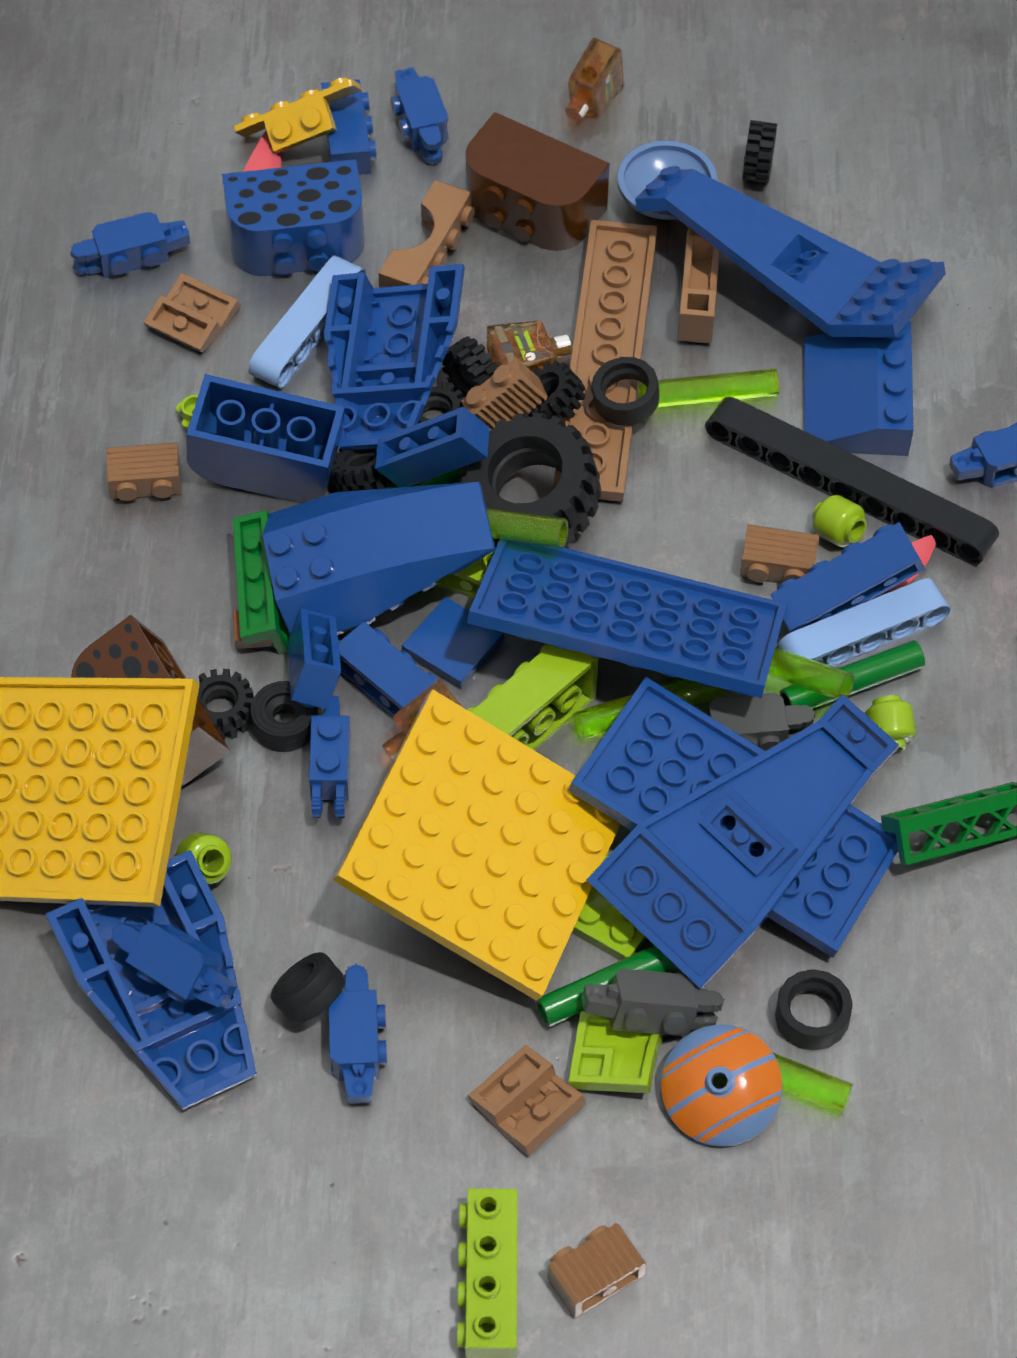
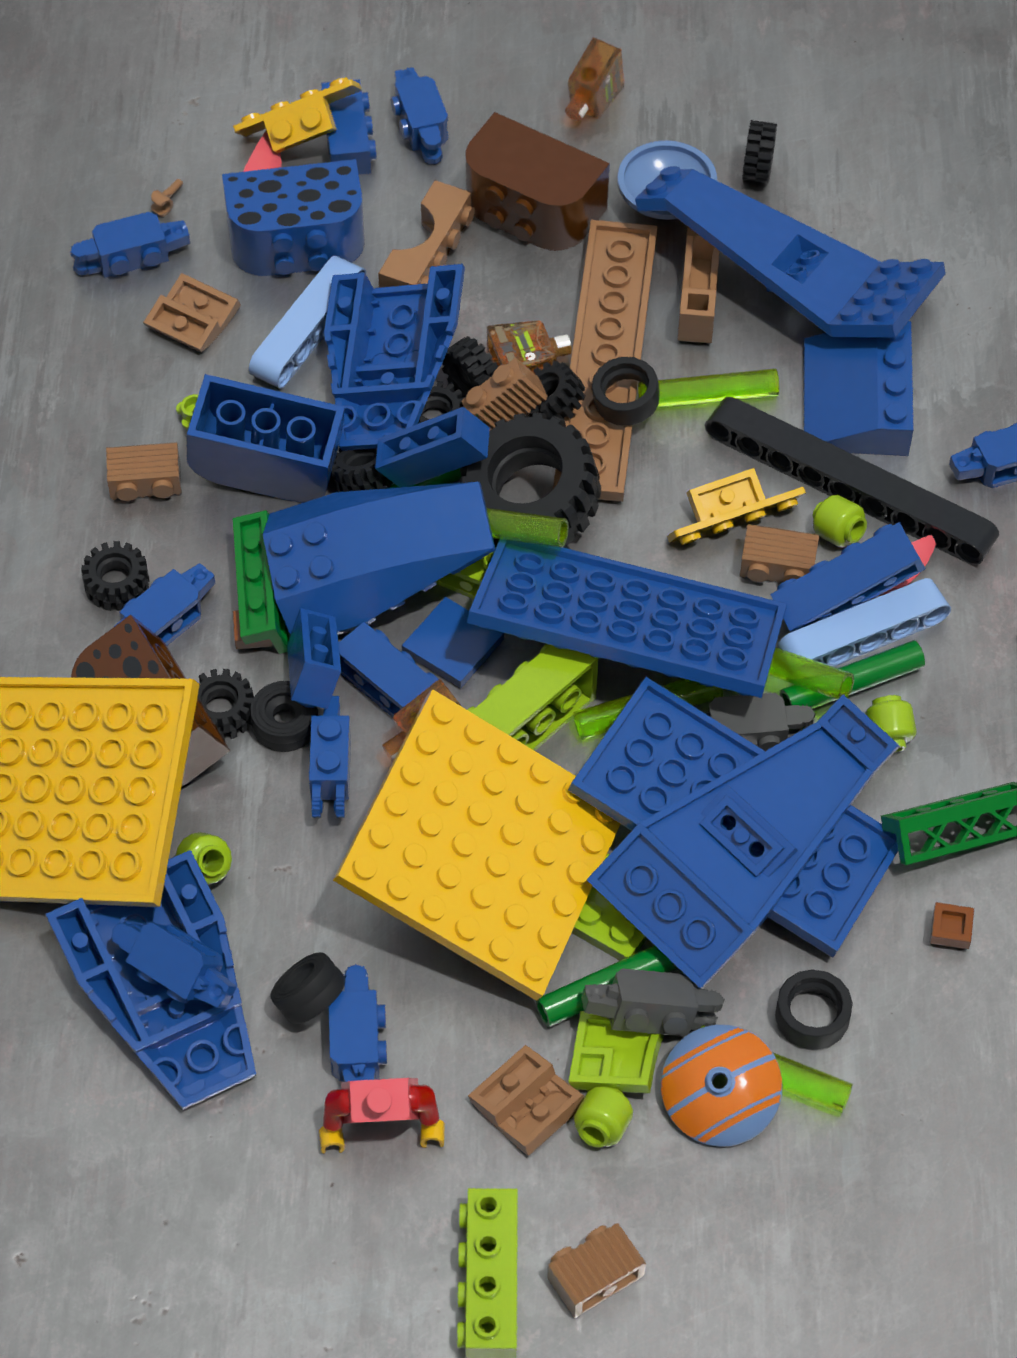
none -> black tyre [81,541,150,611]
none -> blue hinge [114,563,216,646]
none -> medium nougat hand [151,179,183,217]
none -> torso [319,1078,445,1154]
none -> lime head [574,1086,633,1147]
none -> yellow bracket [667,468,806,545]
none -> dark orange plate [930,902,974,949]

